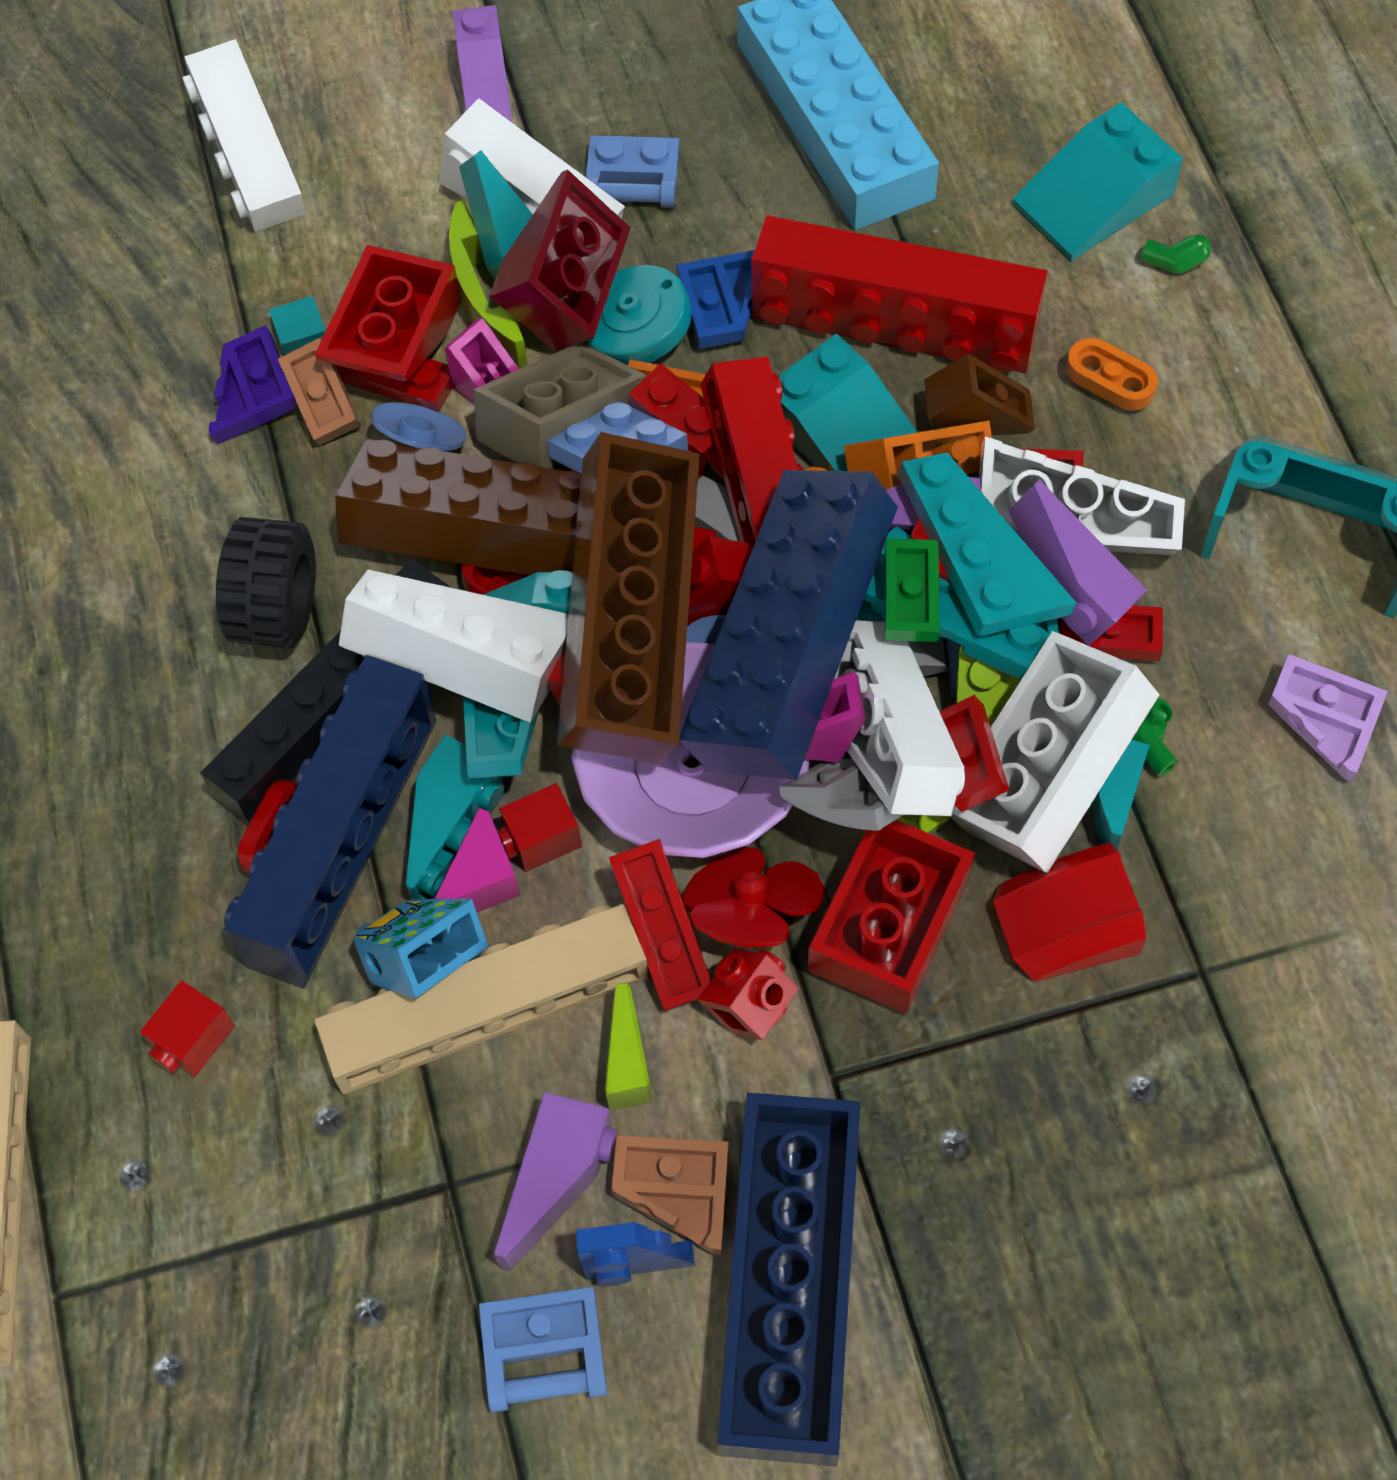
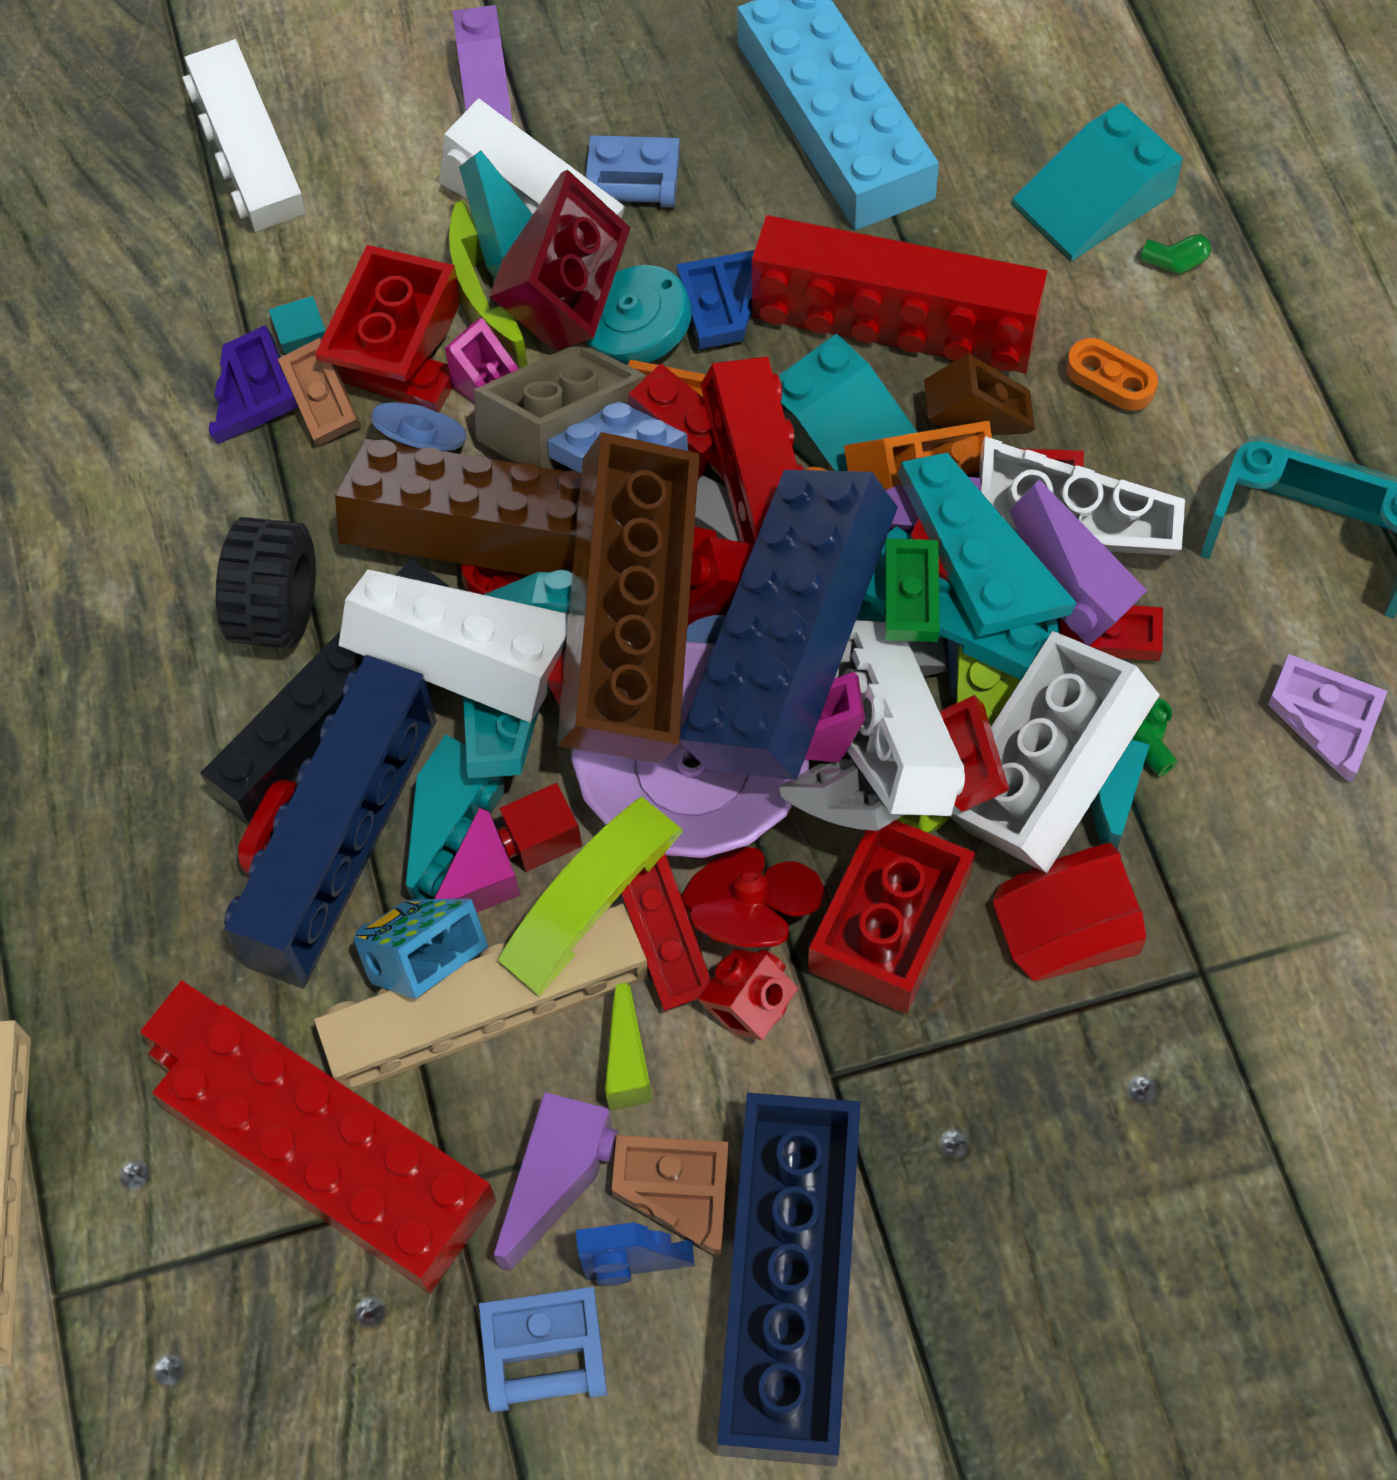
none -> red brick [152,1004,497,1294]
none -> lime slope [498,796,683,997]

